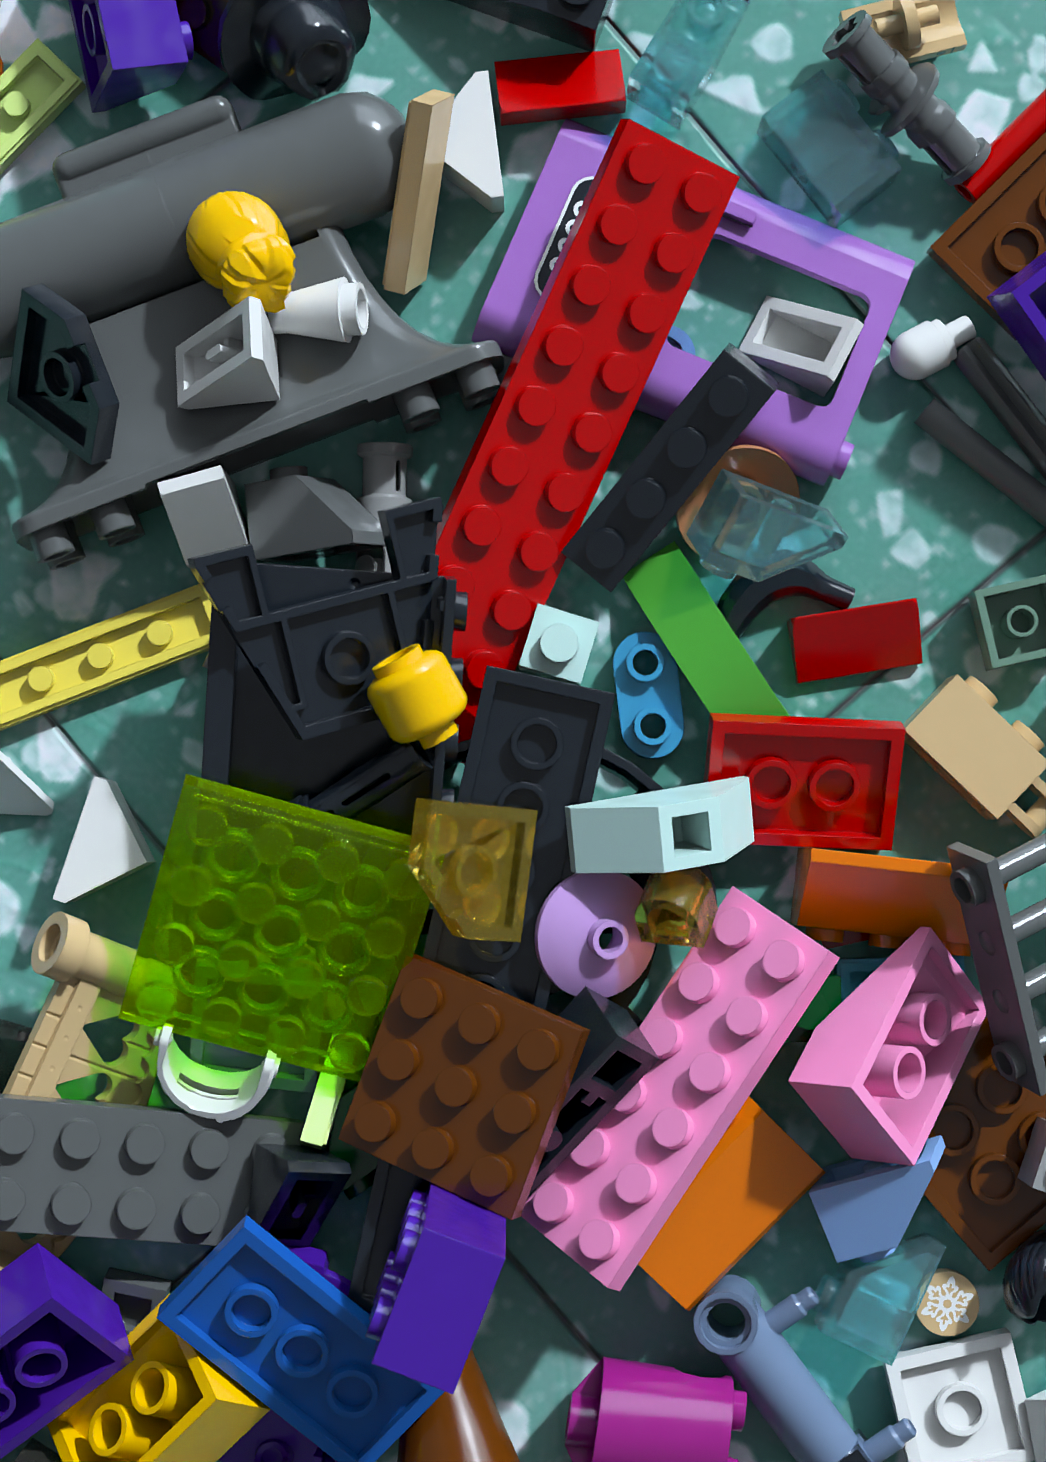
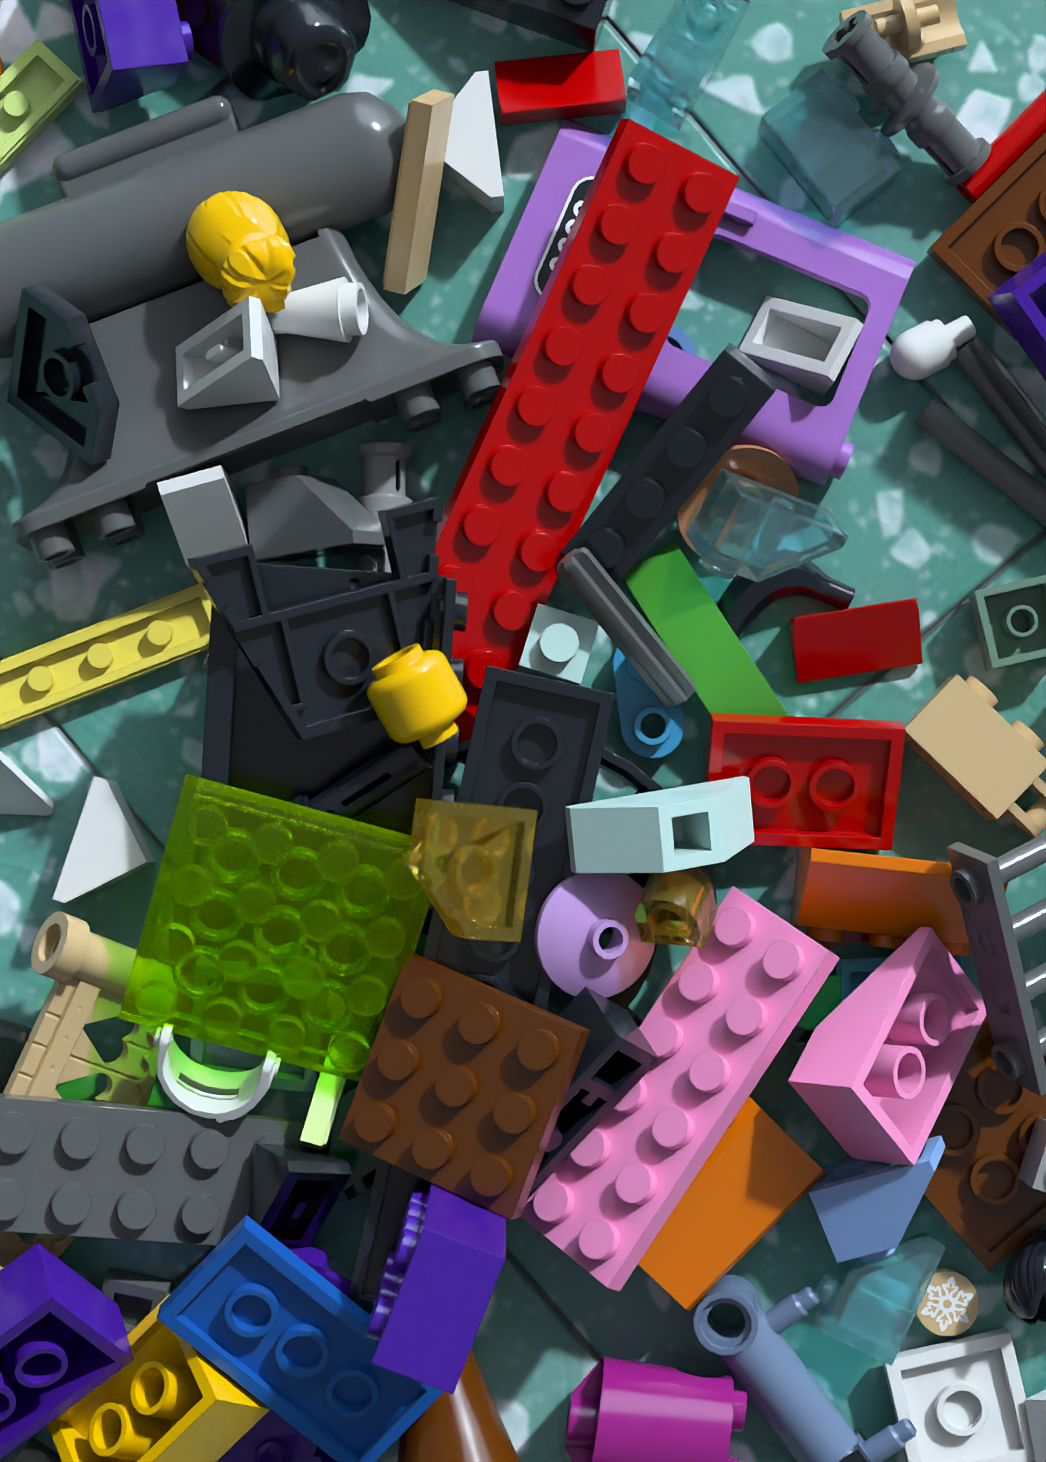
none -> dark grey axle [556,547,696,707]

